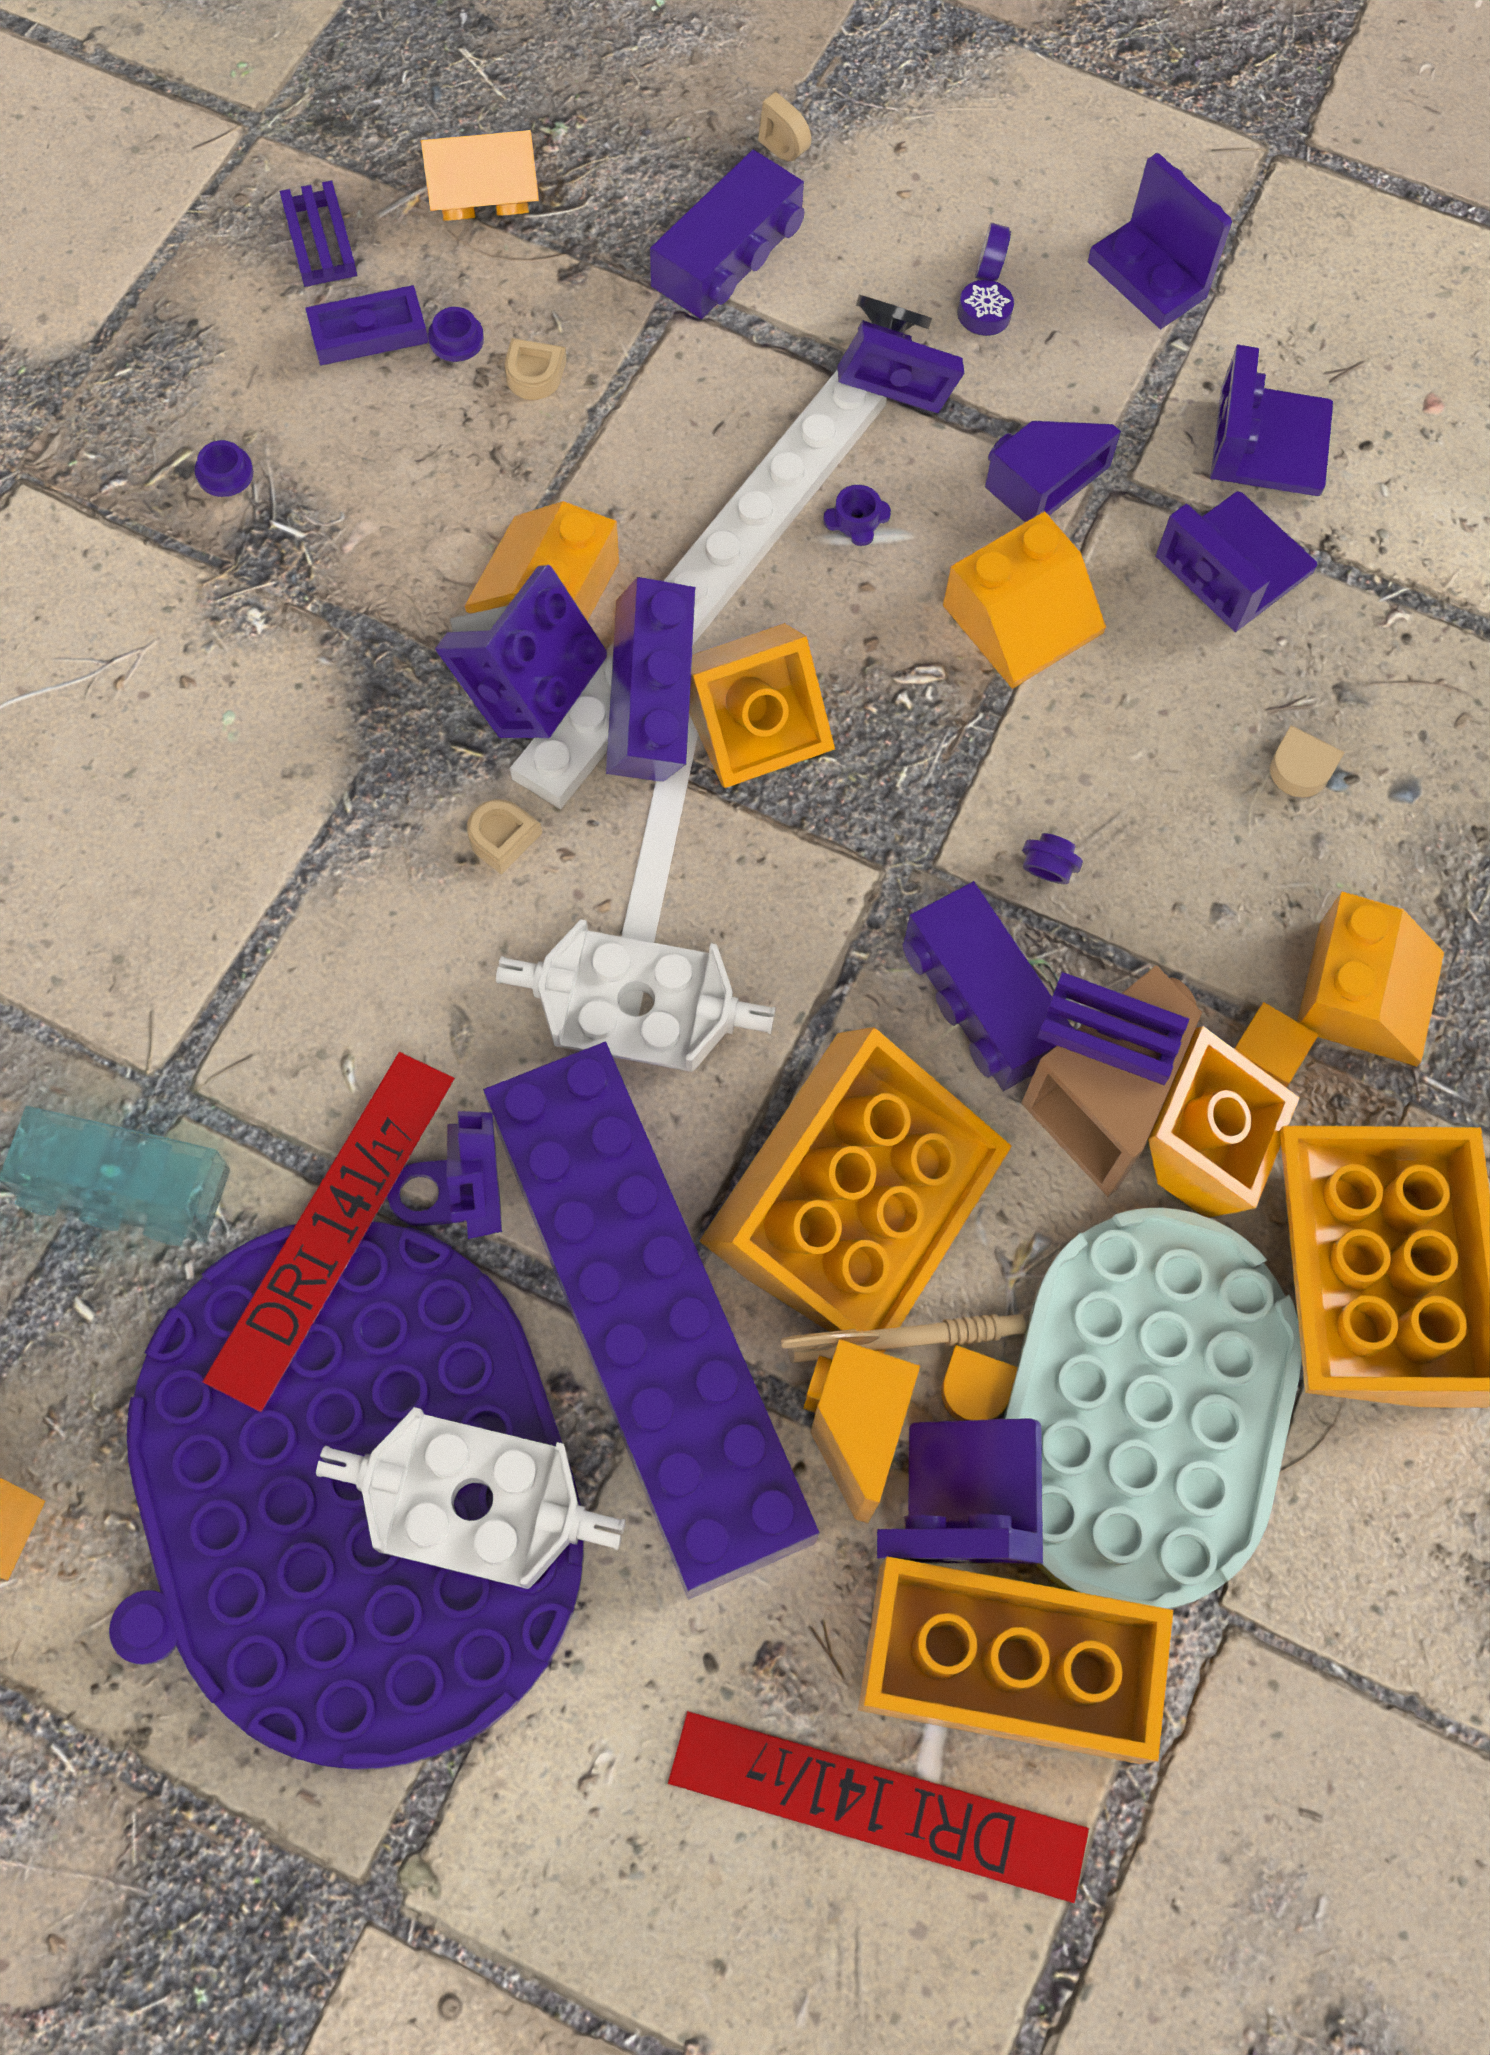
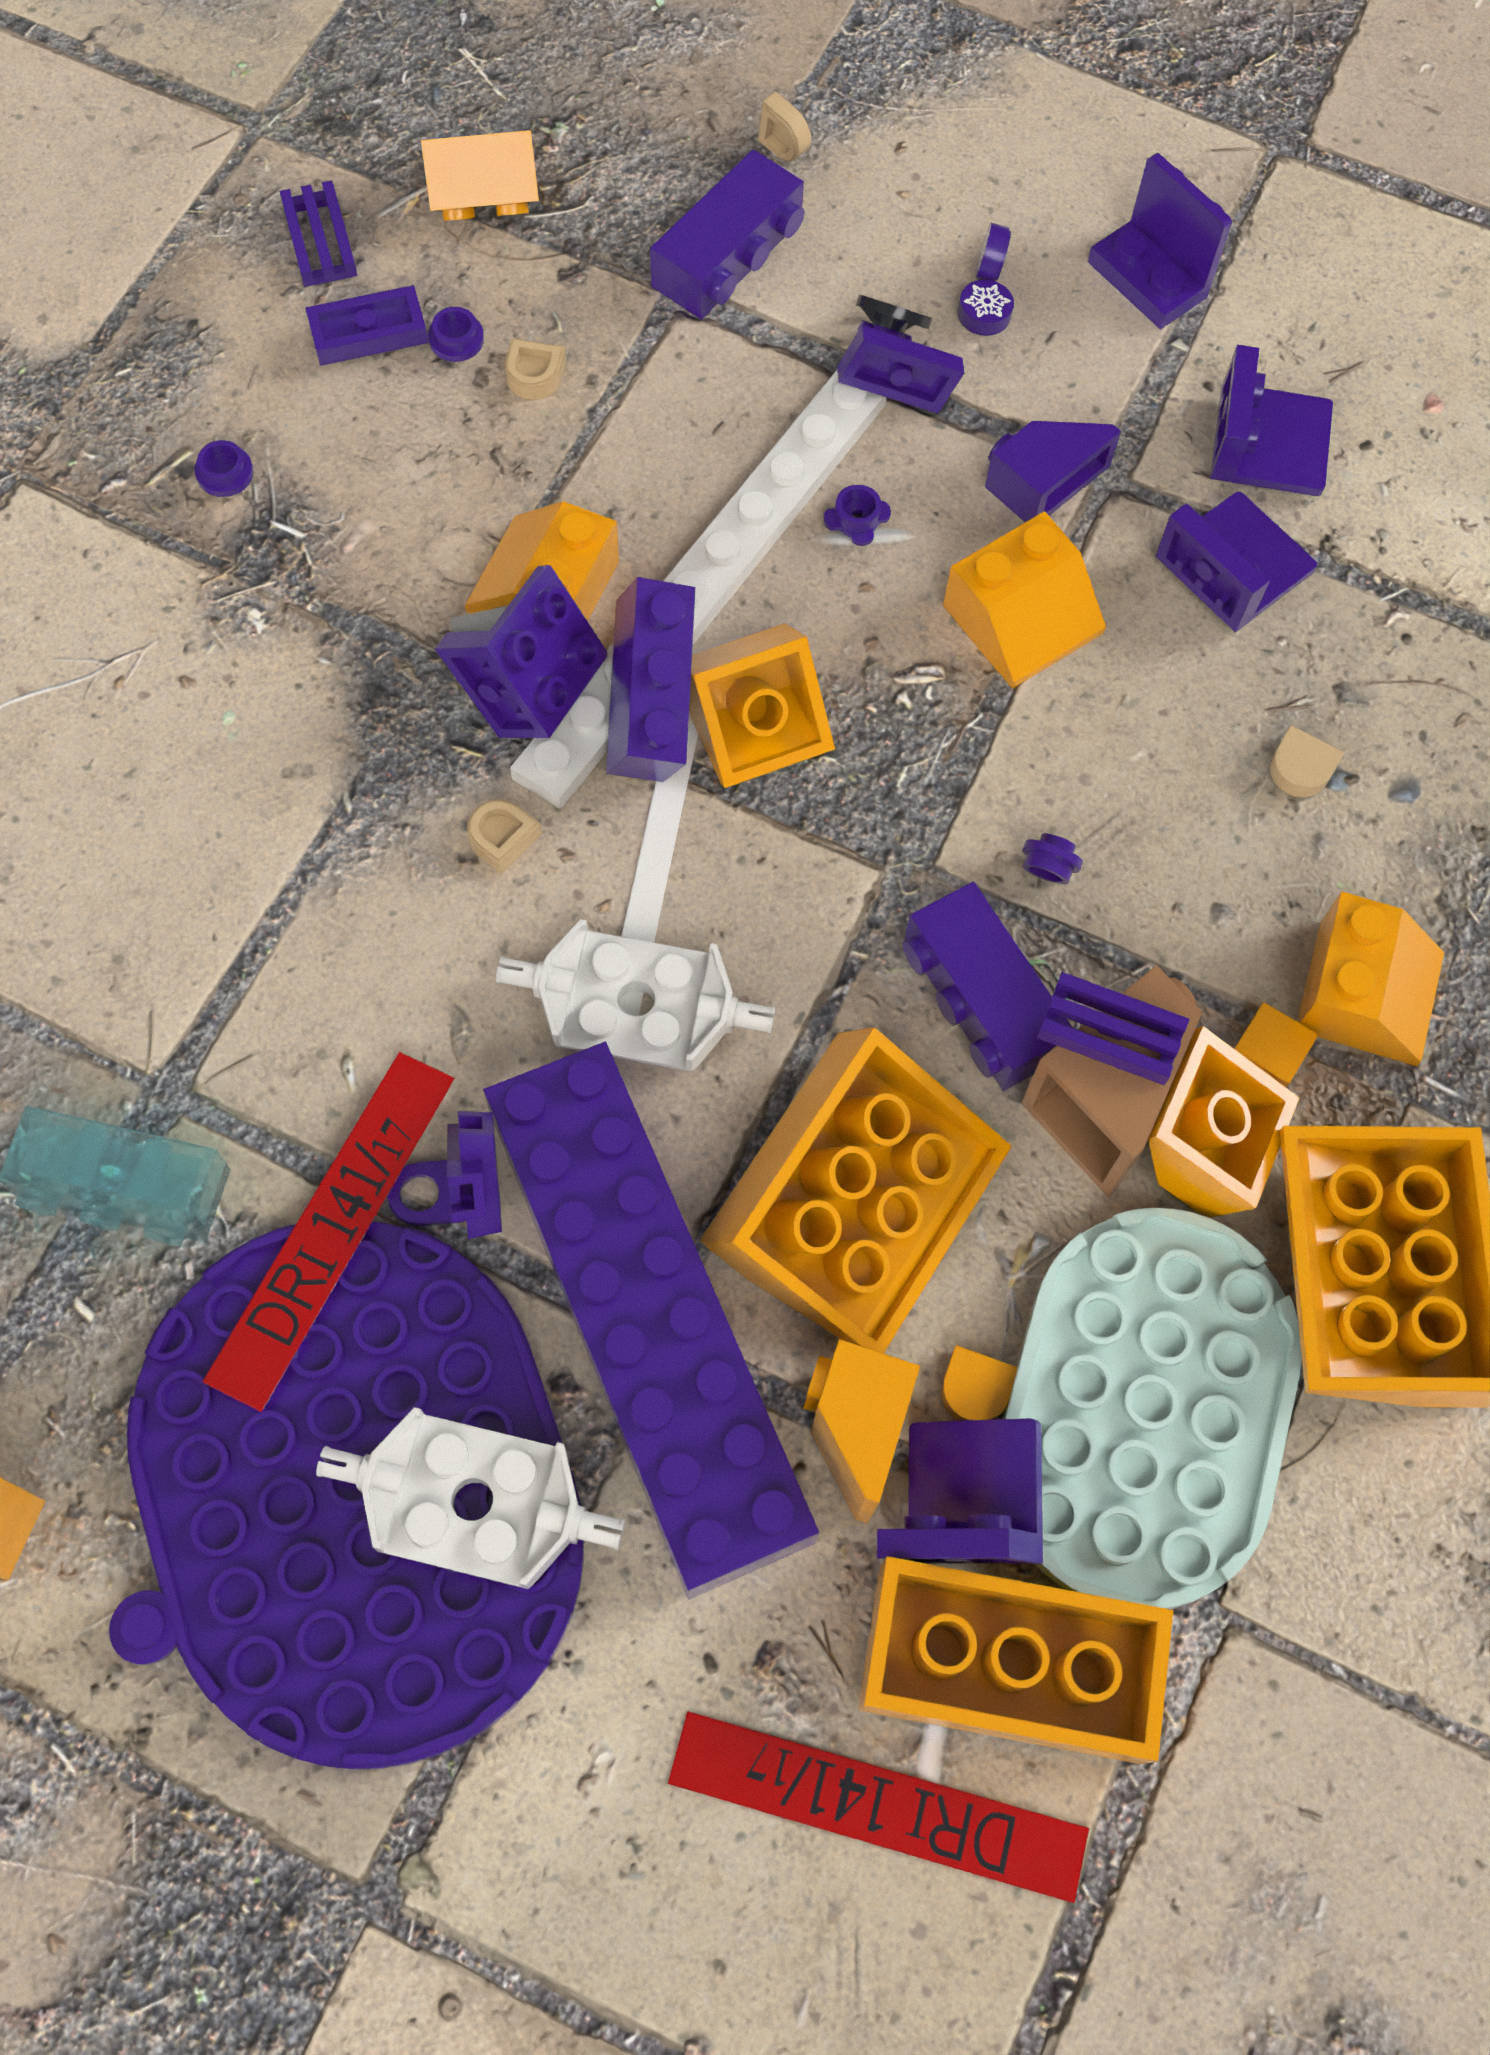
tan piece [781,1314,1026,1363] -> none

